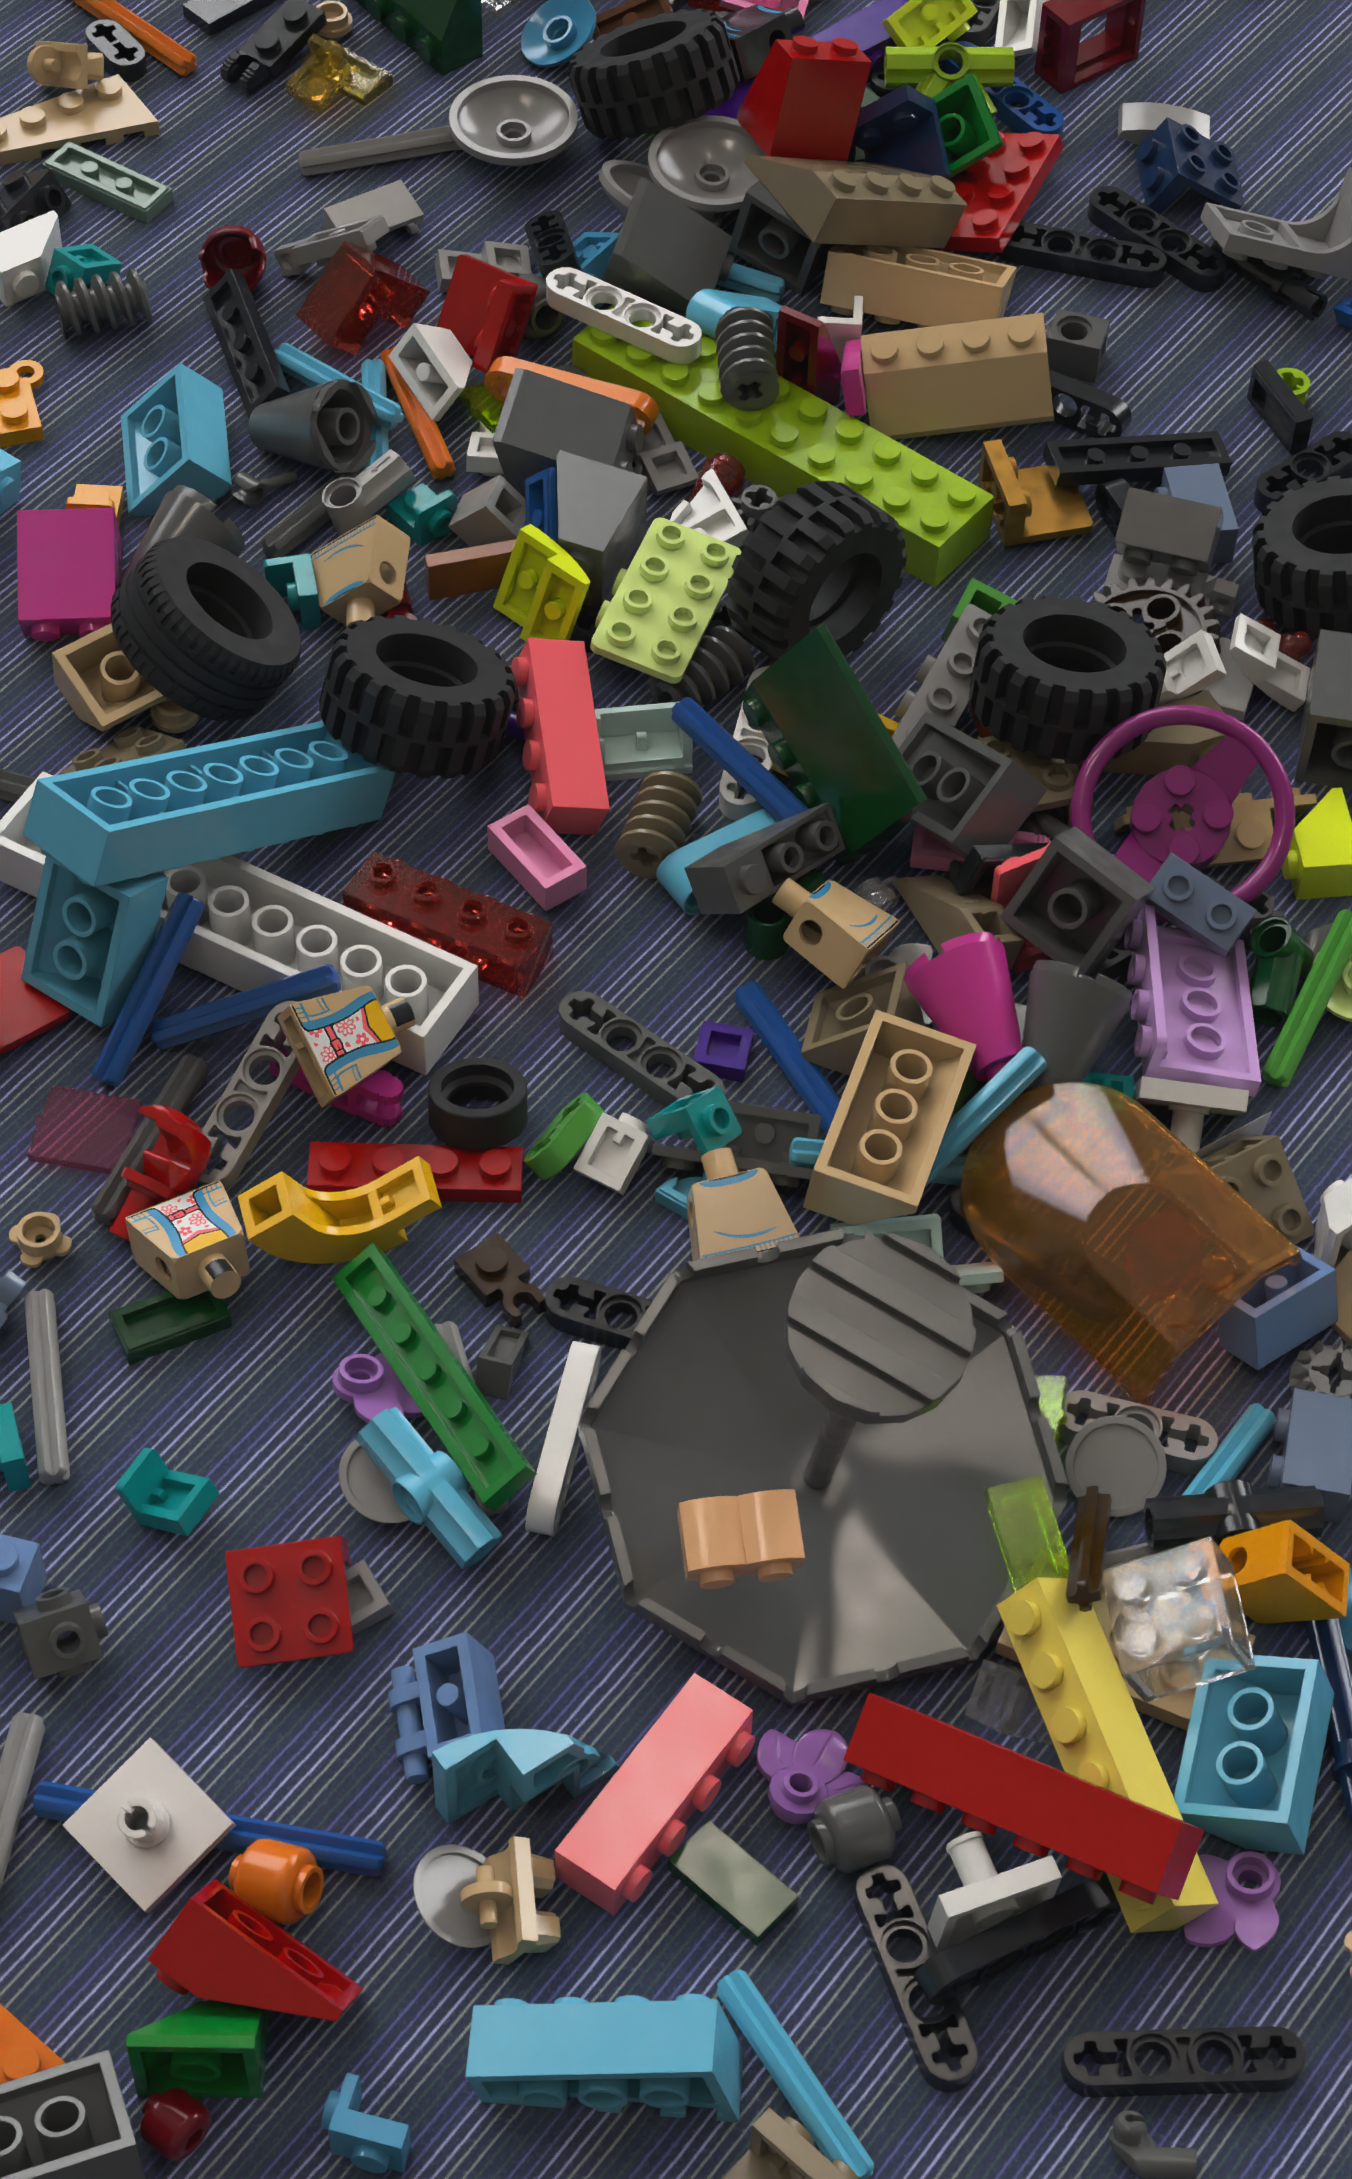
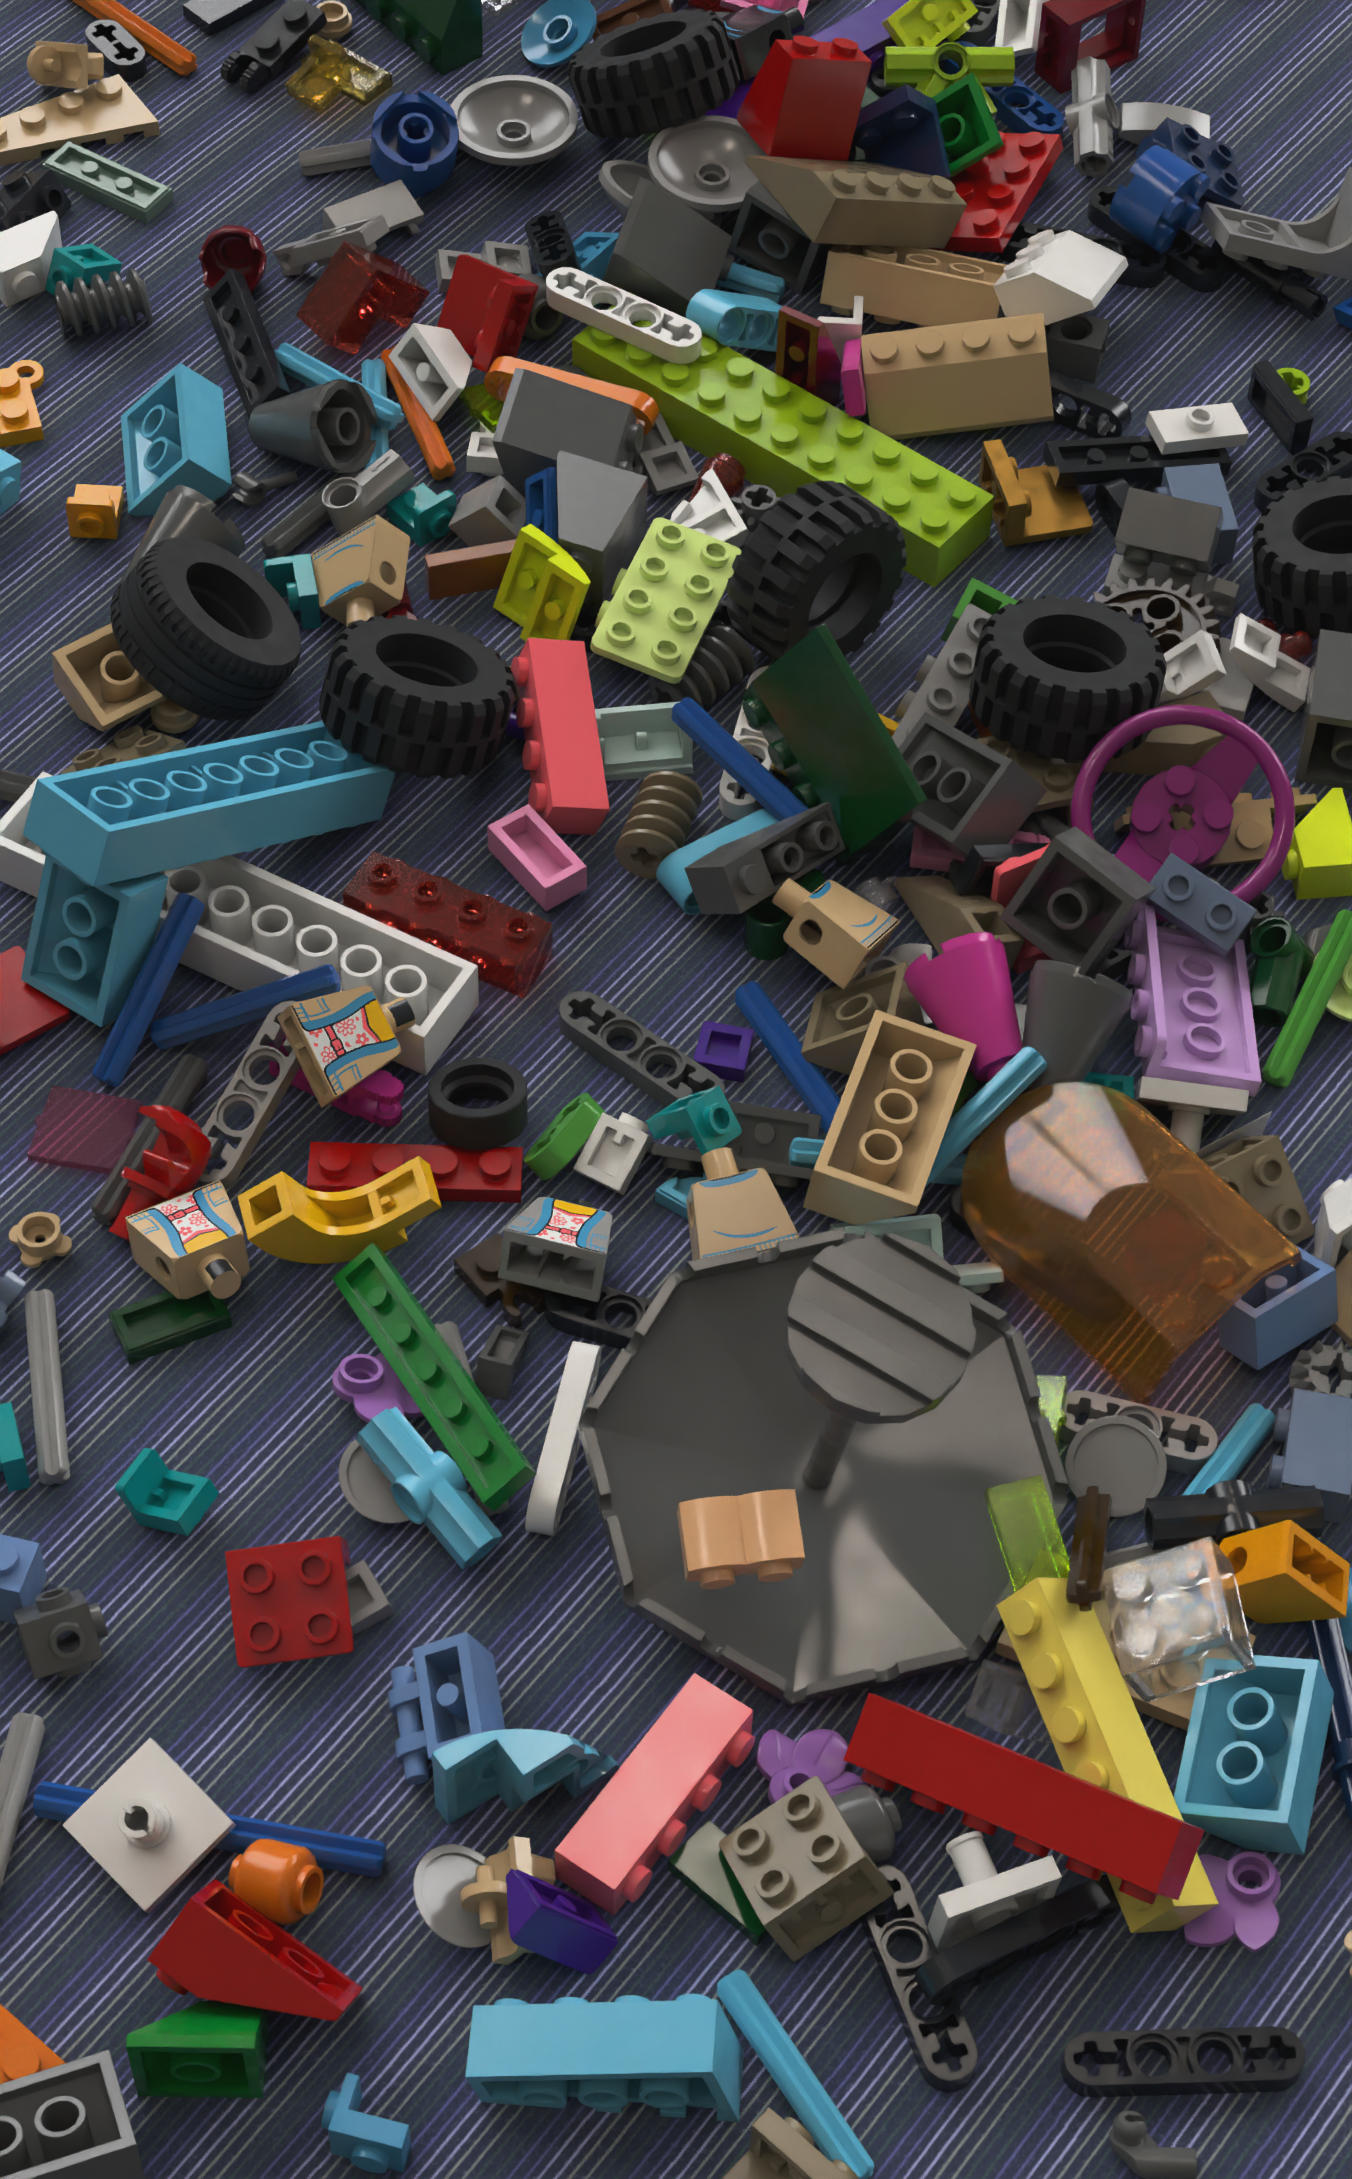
dark pink slope [17,508,123,641] -> none
dark red piece [140,2087,212,2162] -> none
dark grey piece [715,307,779,411] -> none
none -> blue brick [370,90,459,198]
none -> light grey torso [497,1197,613,1302]
none -> dark purple slope [506,1869,619,1975]
none -> dark tan bracket [719,1776,894,1962]
none -> white slope [993,229,1128,325]
none -> light grey piece [1065,56,1120,178]
none -> blue brick [1109,145,1211,254]
none -> white plate [1145,402,1249,455]

